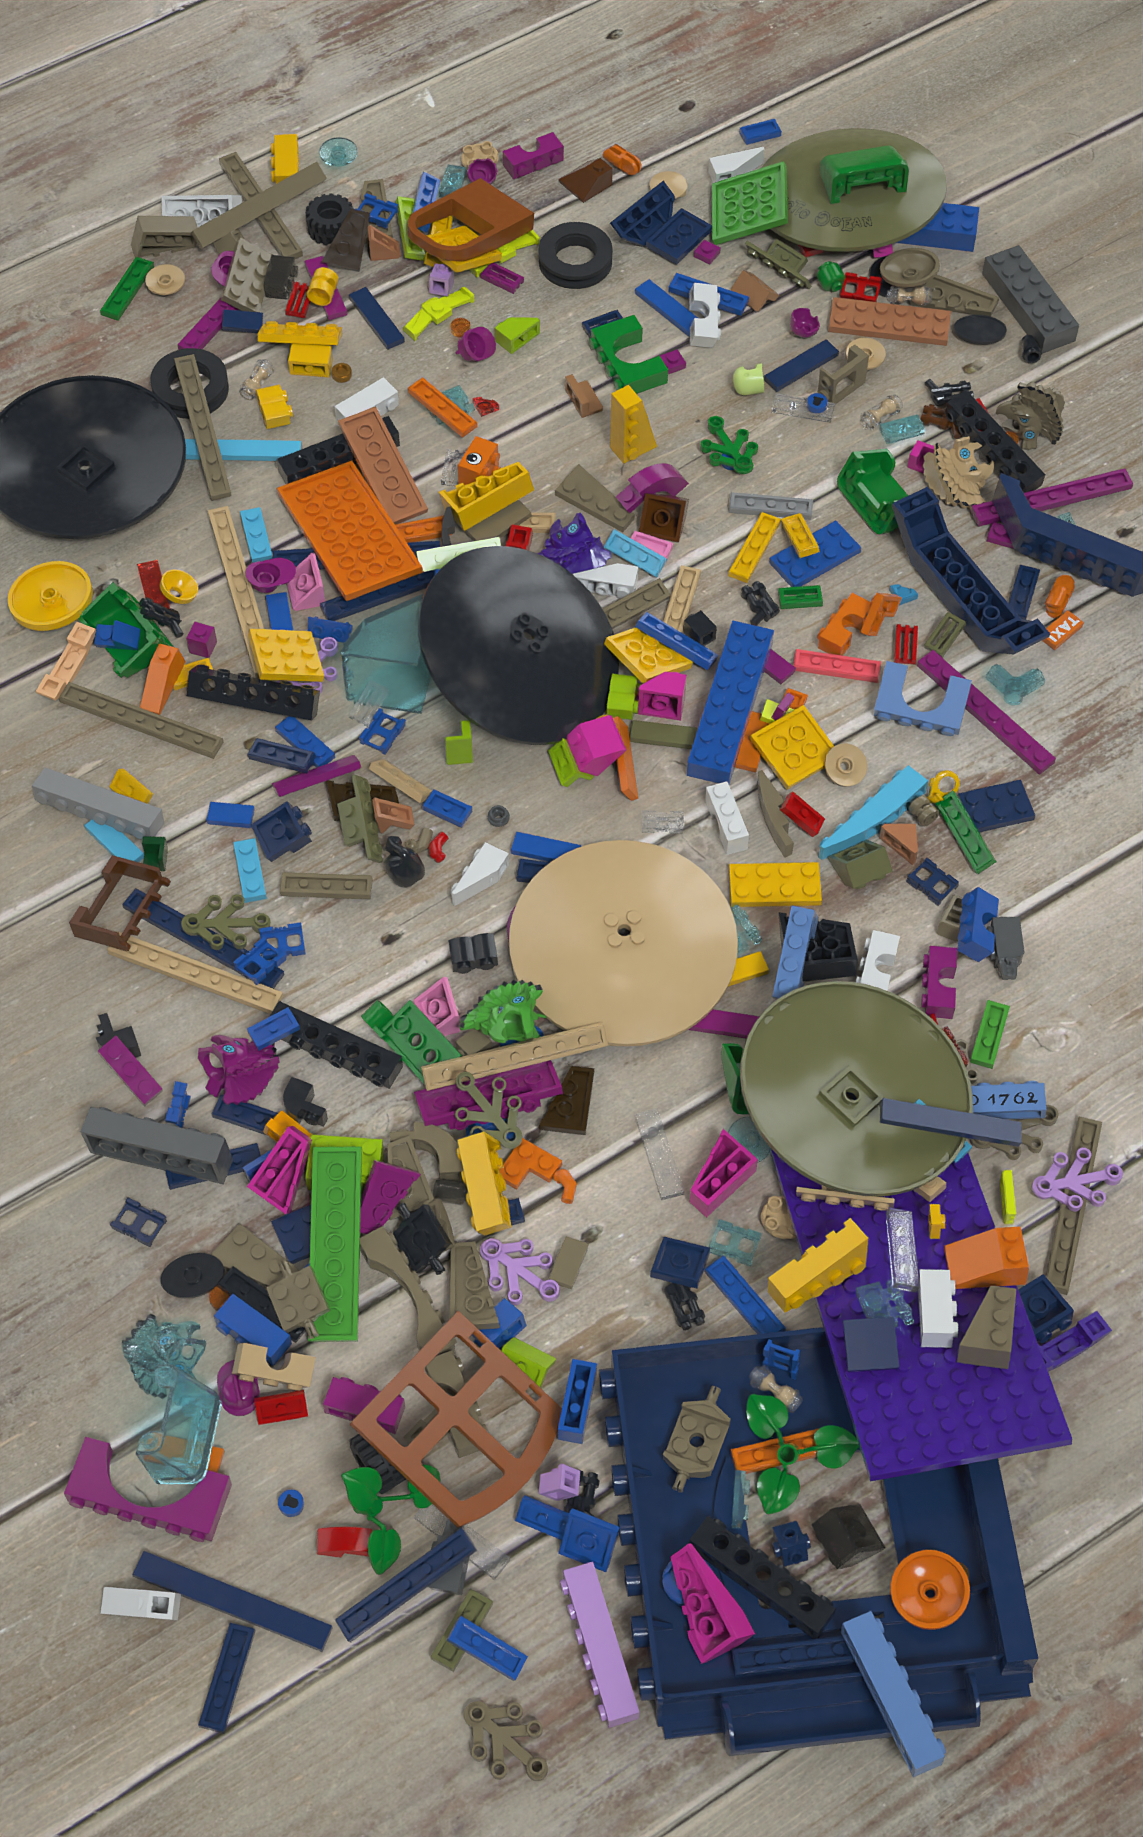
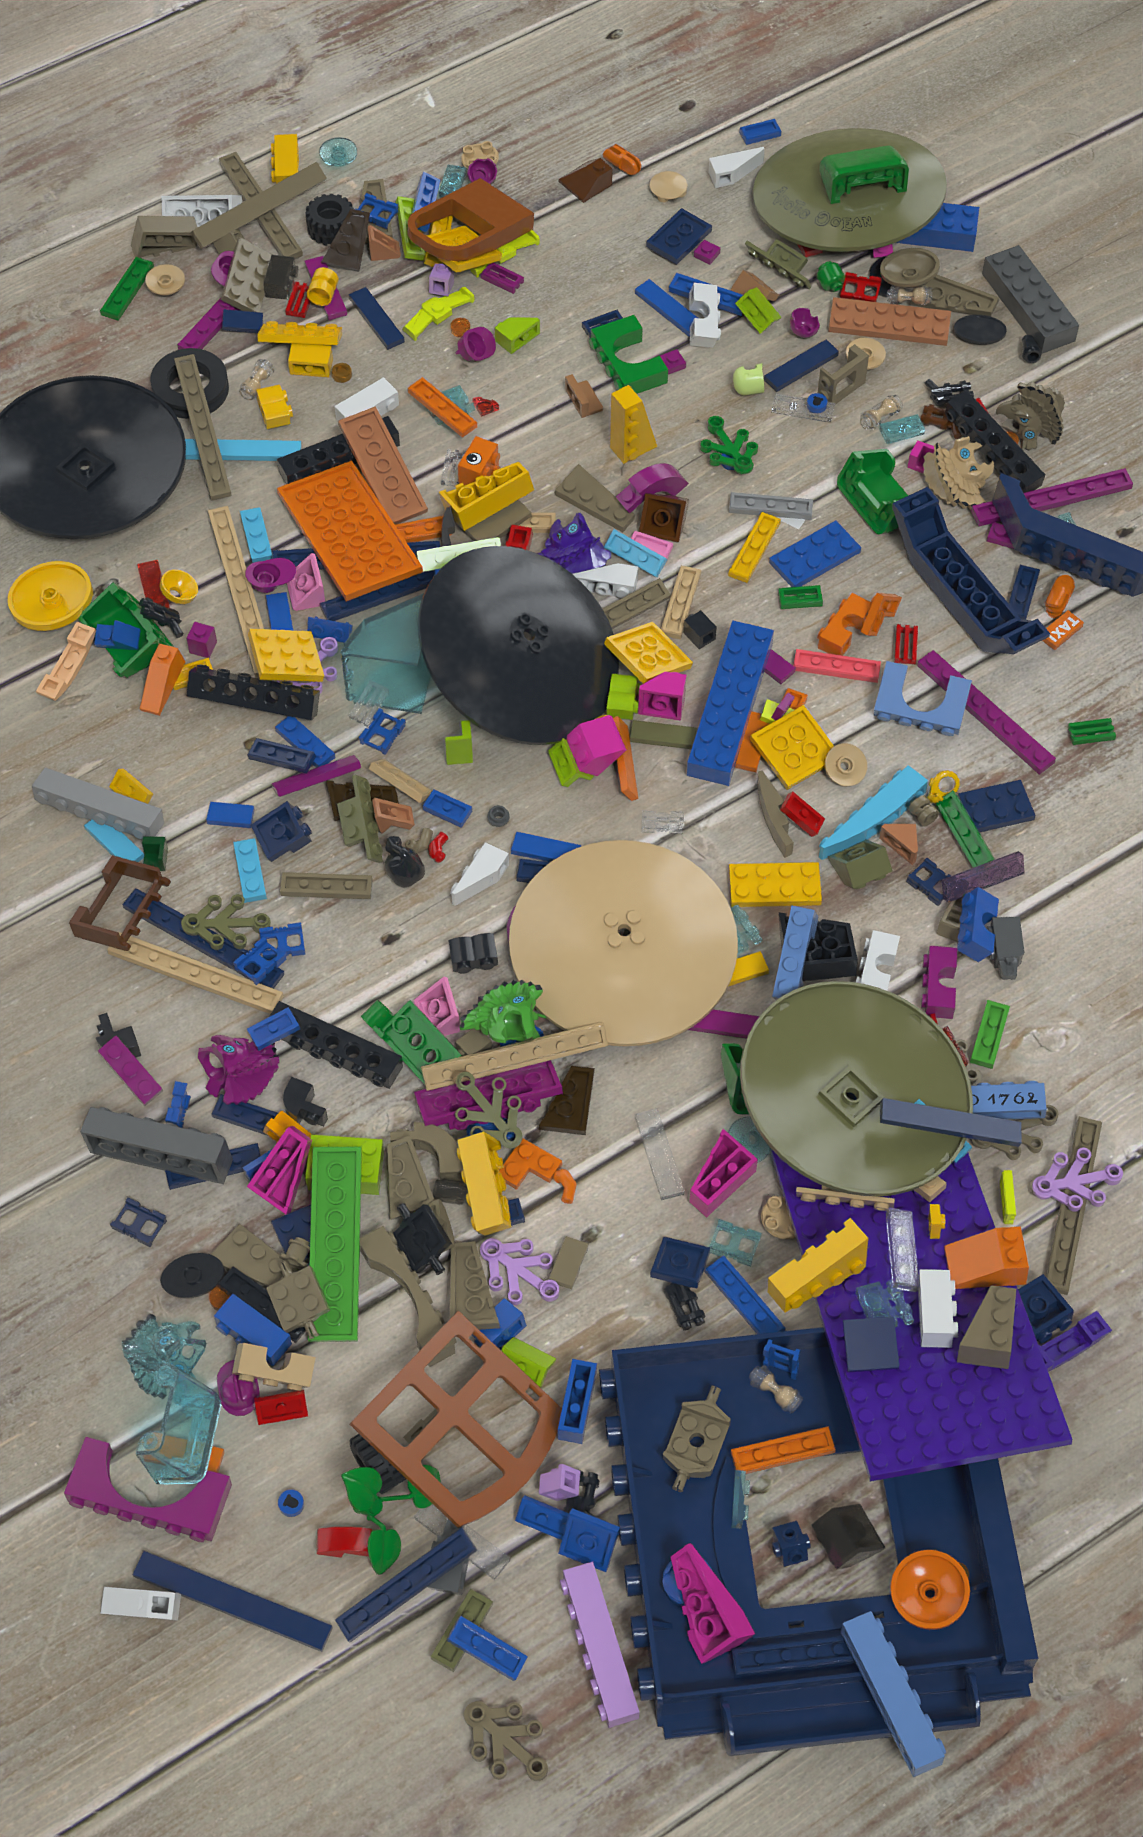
dark tan tile [59,682,224,759] -> none
dark blue tile [198,1623,256,1734] -> none
magenta brick [323,1377,405,1434] -> none
magenta wing [360,1160,421,1234] -> none
dark tan arch [425,1350,489,1458] -> none
magenta arch [502,132,564,180] -> none
black tyre [538,222,613,289] -> none
dark blue wedge [610,180,675,247] -> none
blue tile [635,612,719,670] -> none
black brick [689,1516,836,1639] -> none
white arch [705,782,749,855] -> none
bright green plate [712,161,788,245] -> none
black piece [741,581,780,626] -> none
green plant [747,1394,859,1514] -> none
yellow tile [781,513,820,558] -> none
dark azure tile [889,584,918,605] -> none
olive tile [924,612,966,658] -> none
clear light blue piece [986,664,1045,705] -> none
none -> dark tan brick [279,1237,310,1268]
none -> lime panel [735,287,782,334]
none -> clear purple plate [942,851,1025,903]
none -> green tile [1068,718,1116,745]

